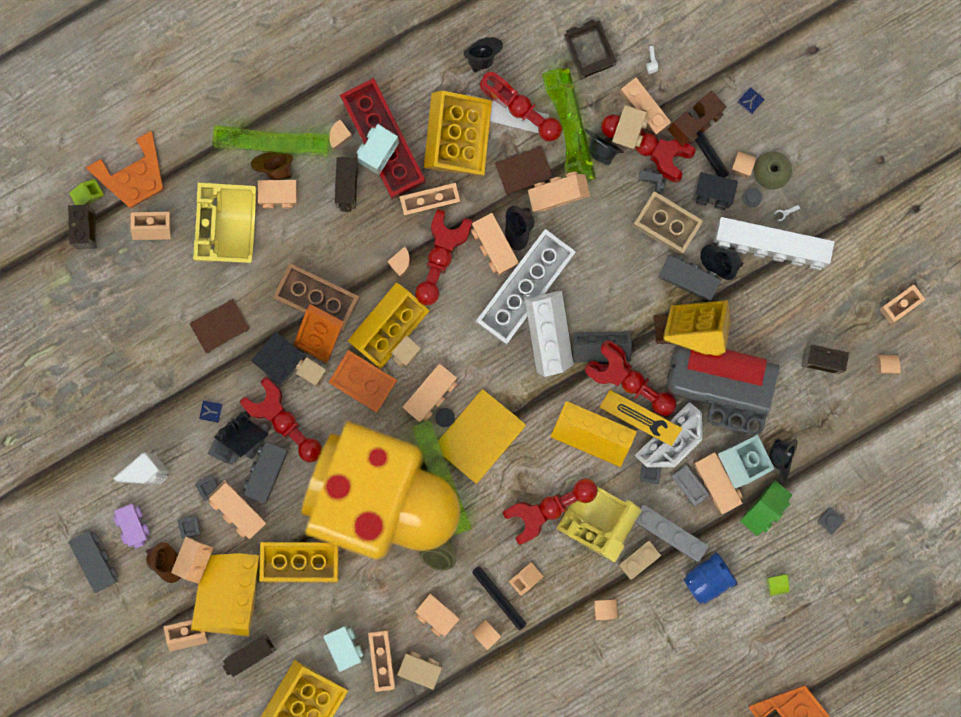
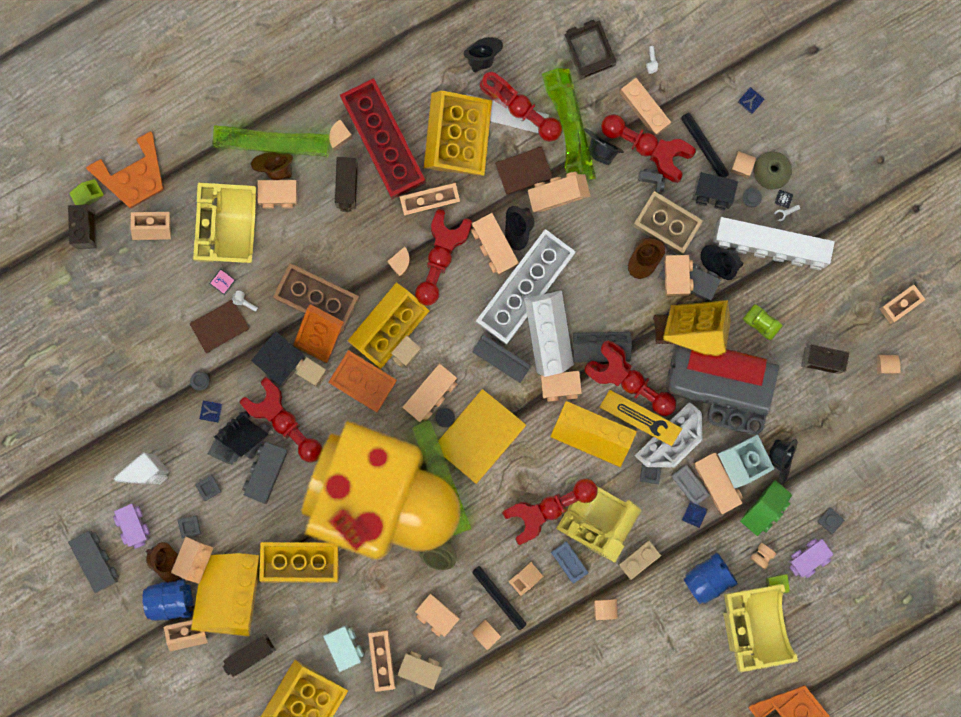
light nougat brick [208,480,266,540] -> none
light aqua brick [357,125,399,175] -> none
tan brick [612,105,649,150] -> none
light grey arch [635,504,709,563] -> none
reddish brown arch [667,90,727,146] -> none
none -> blue piece [143,579,193,621]
none -> dark grey plate [190,371,209,391]
none -> bright pink tile [209,269,237,295]
none -> white hand [233,291,258,312]
none -> red slope [328,508,371,551]
none -> dark grey panel [472,335,531,383]
none -> light nougat brick [540,371,582,402]
none -> sand blue plate [551,541,589,584]
none -> reddish brown piece [628,237,665,279]
none -> light nougat brick [664,255,693,296]
none -> clear blue tile [682,502,708,528]
none -> light yellow piece [723,584,798,672]
none -> lime piece [743,304,783,341]
none -> light nougat wheel [750,543,777,570]
none -> black sticker [775,190,793,208]
none -> lavender brick [789,538,834,578]

